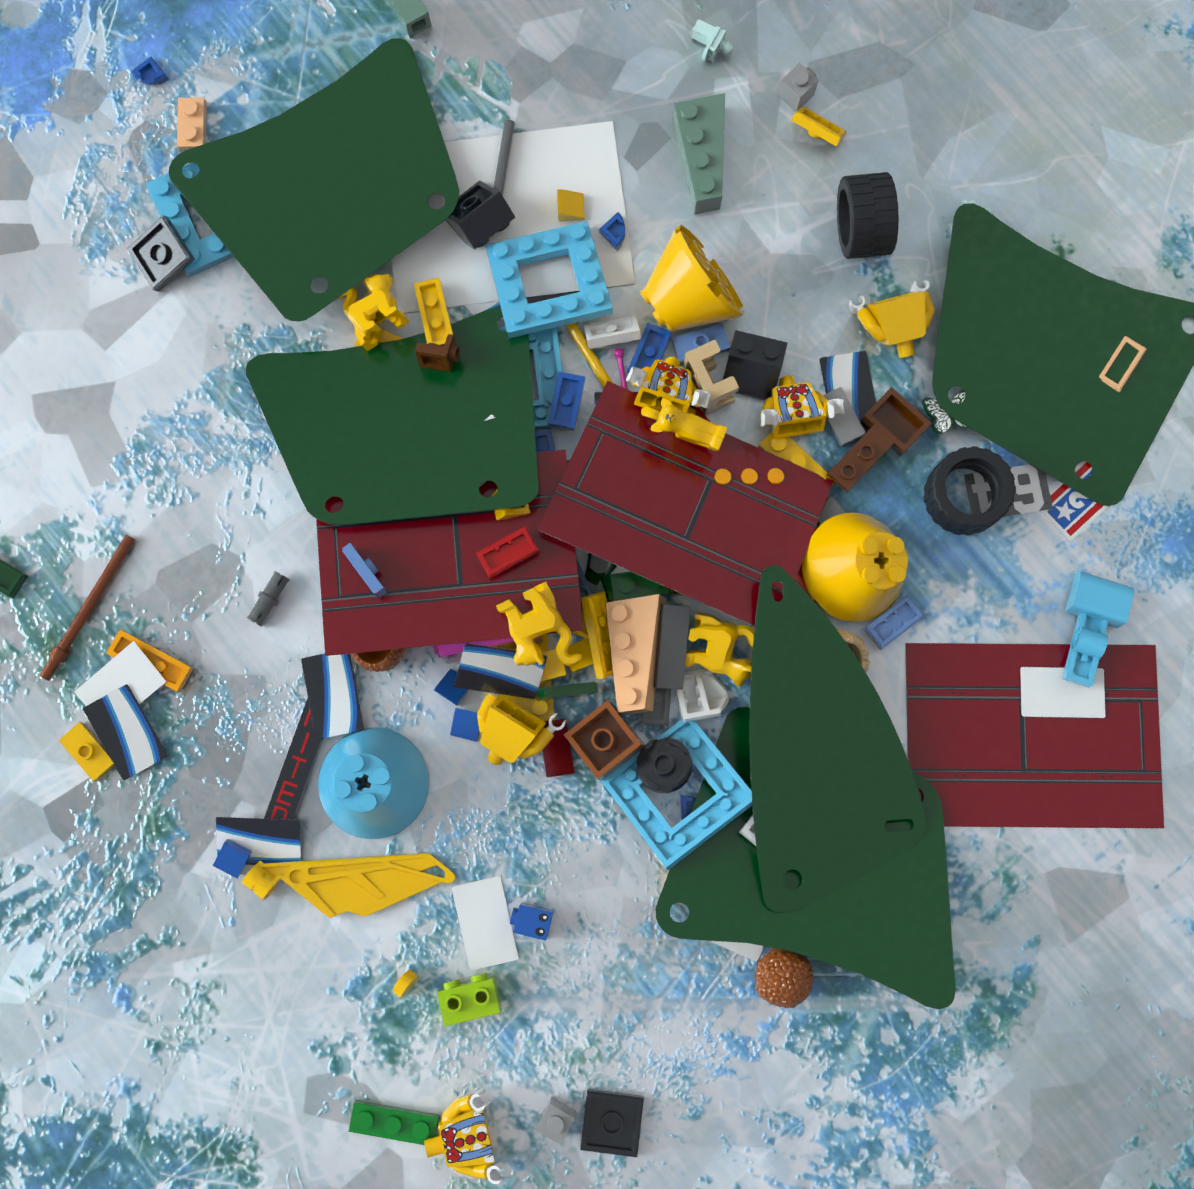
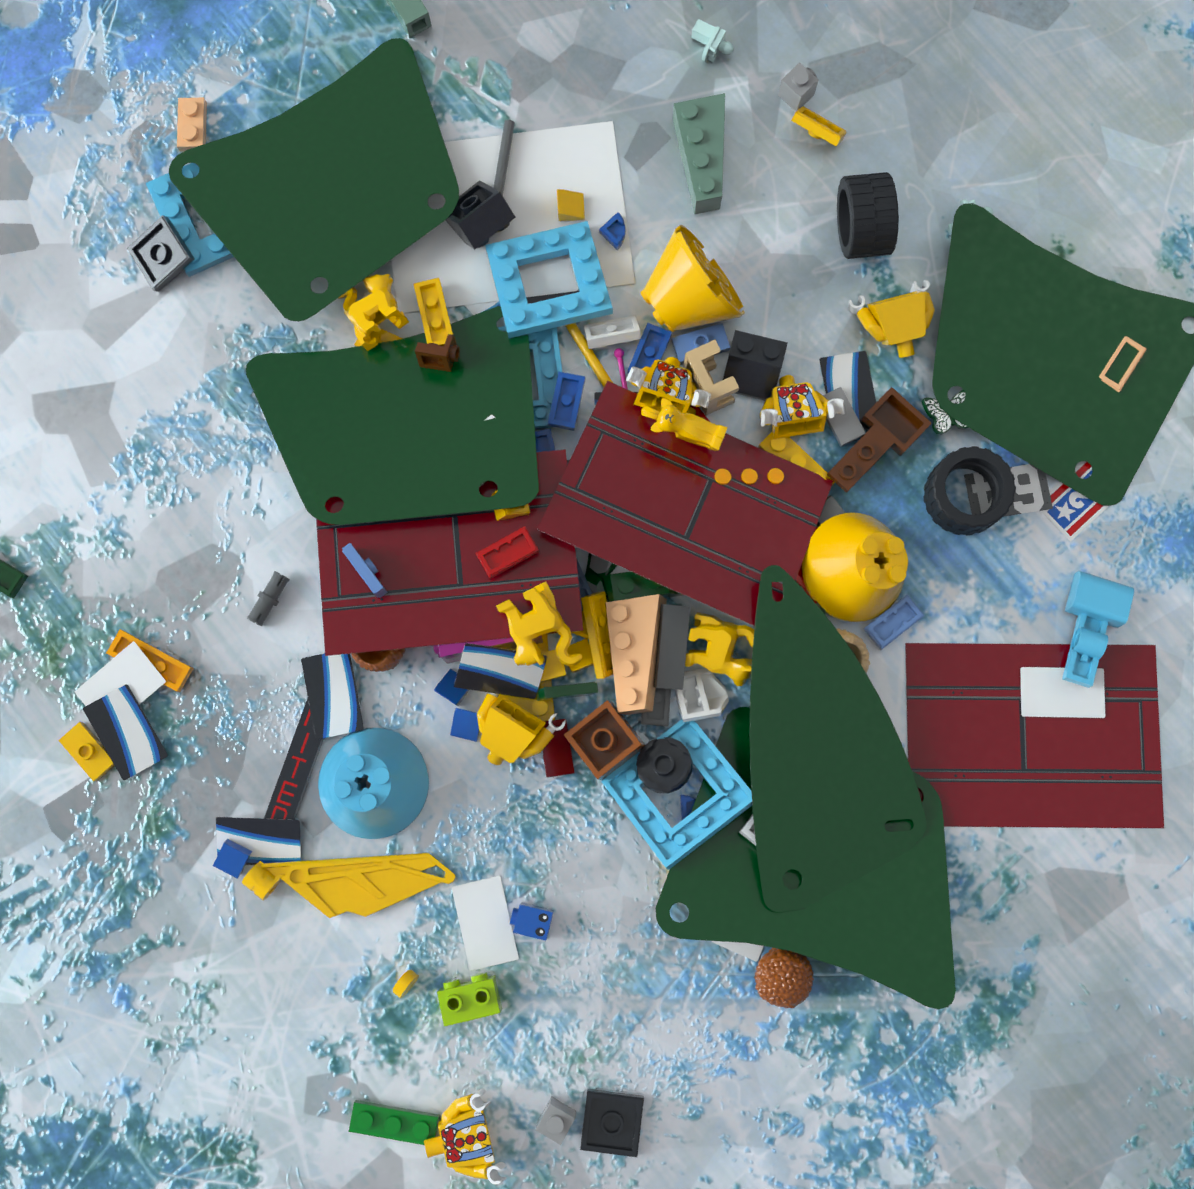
copper bar [39,535,135,681] -> none
blue tile [130,57,169,85] -> none

